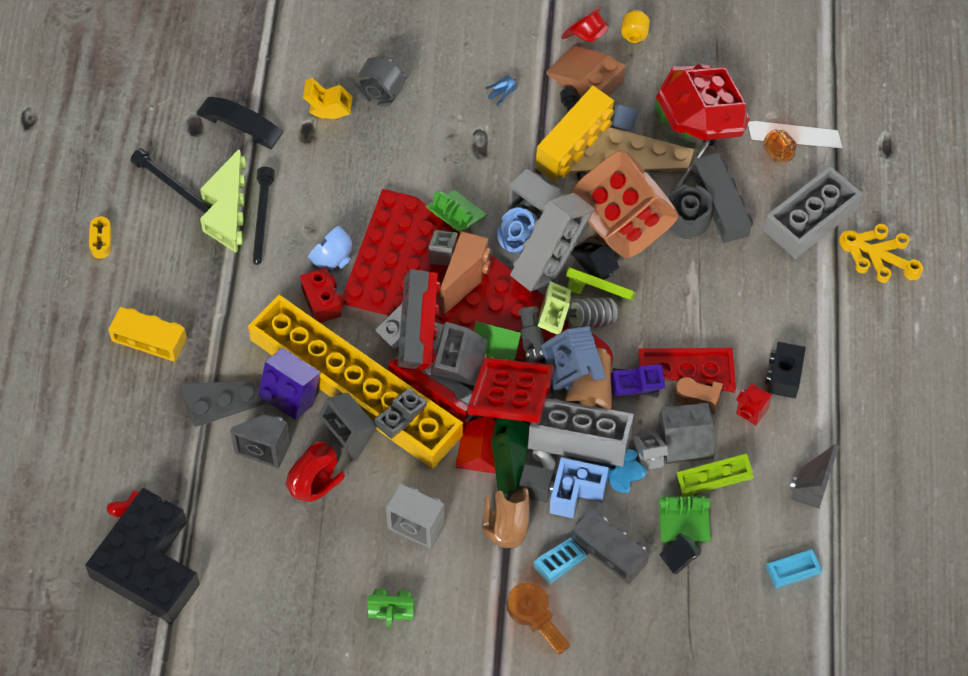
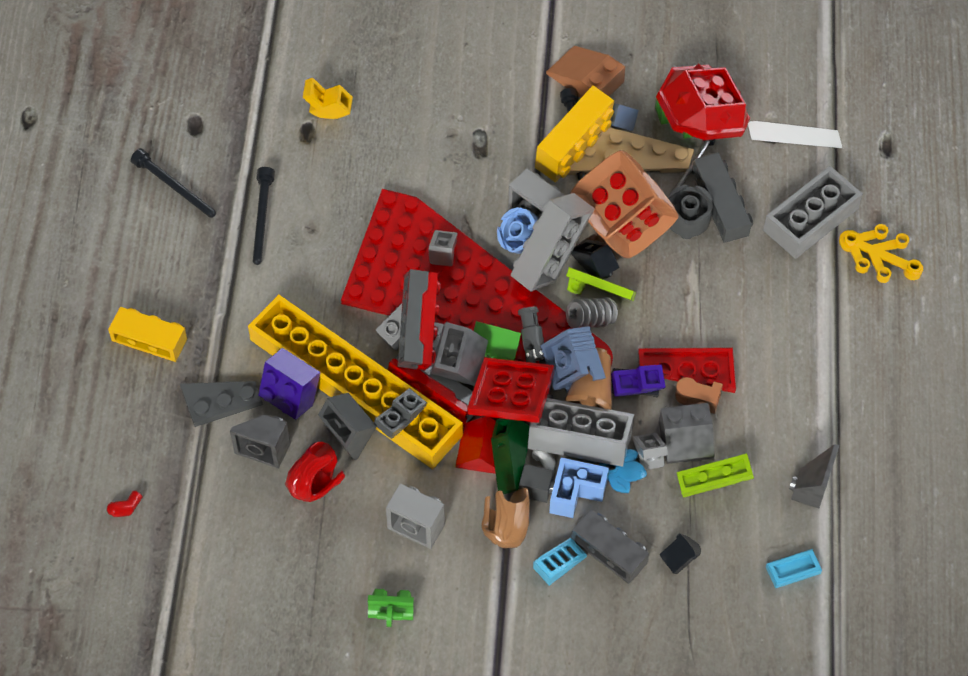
black piece [85,488,200,625] -> none
yellow beam [89,216,112,259] -> none
black slope [196,97,283,150] -> none
yellowish green slope [200,149,246,252] -> none
red brick [300,268,344,323] -> none
light blue cylinder [308,226,352,271] -> none
dark grey brick [354,56,407,107] -> none
bright green hinge [426,190,488,233] -> none
nougat slope [440,231,491,314] -> none
flat silver piece [485,75,517,106] -> none
clear orange piece [507,582,570,654] -> none
yellowish green slope [537,281,572,335] -> none
red piece [561,6,608,42] -> none
yellow head [621,10,650,43] -> none
bright green hinge [659,496,710,542] -> none
red brick [736,383,772,426] -> none
clear orange head [764,129,797,163] -> none
black brick [765,342,806,399] -> none

